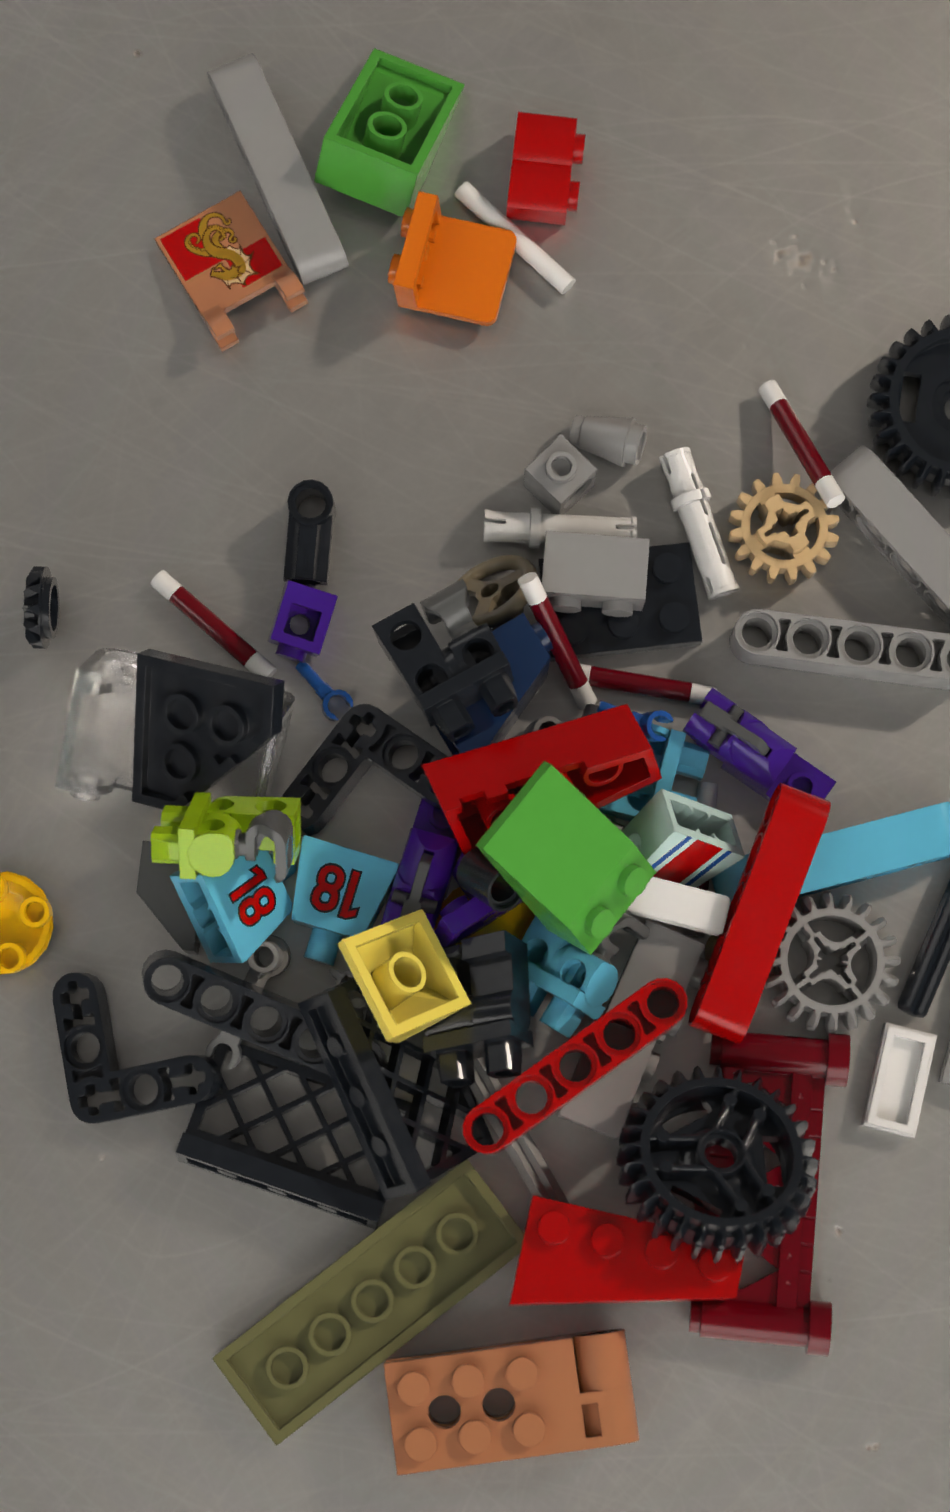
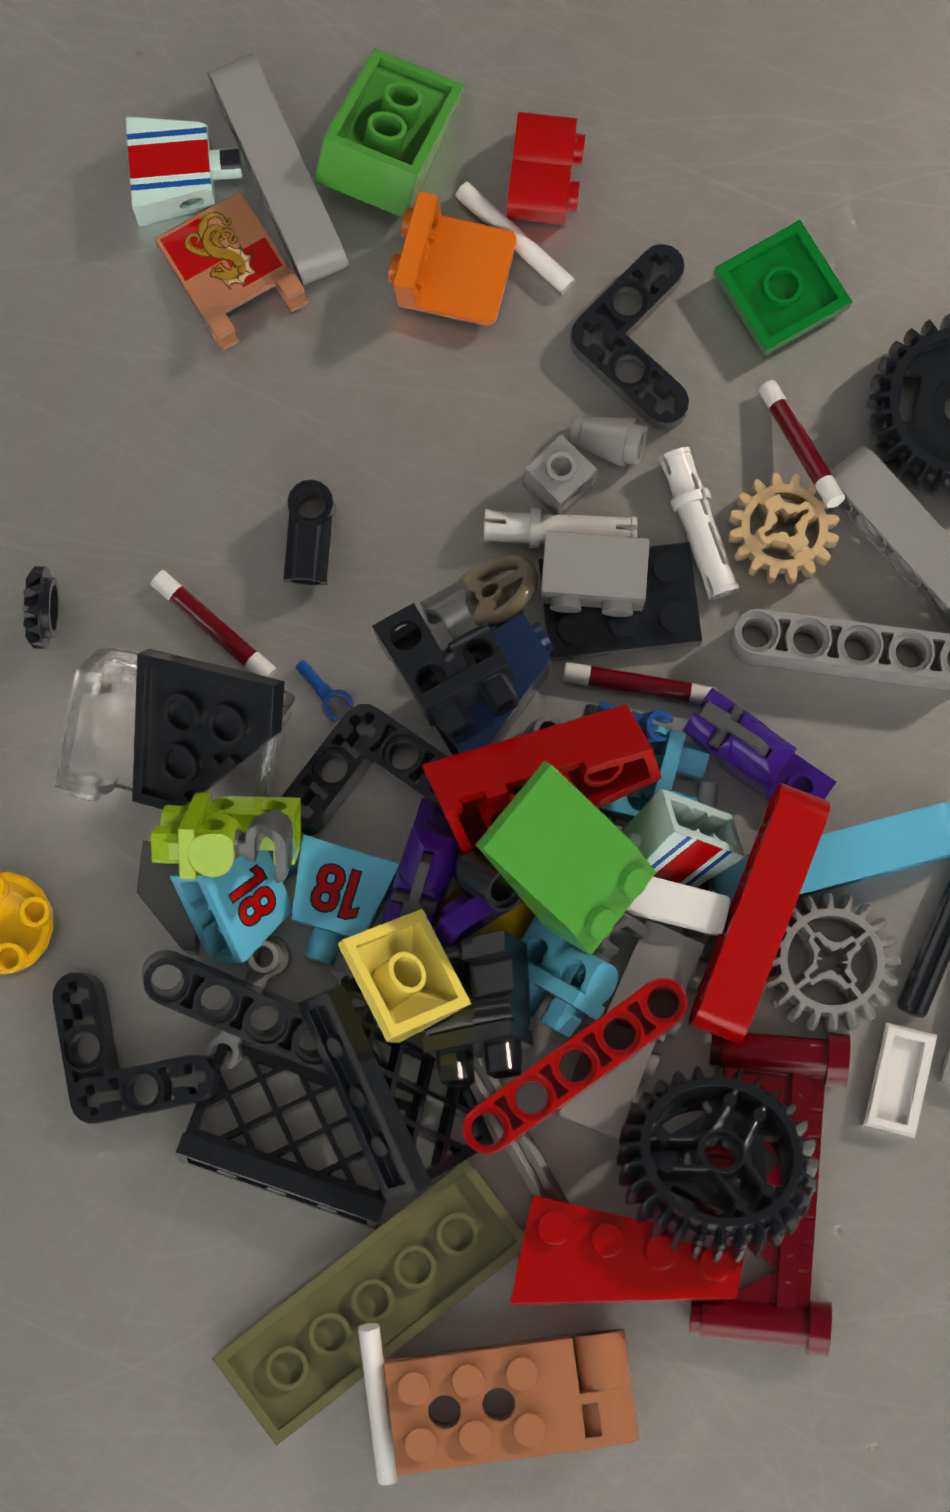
dark purple brick [267,580,338,663] -> none
dark red bar [518,572,597,710] -> none
none -> torso [125,117,243,226]
none -> white bar [358,1323,399,1485]
none -> black beam [570,244,689,430]
none -> green plate [713,220,852,356]

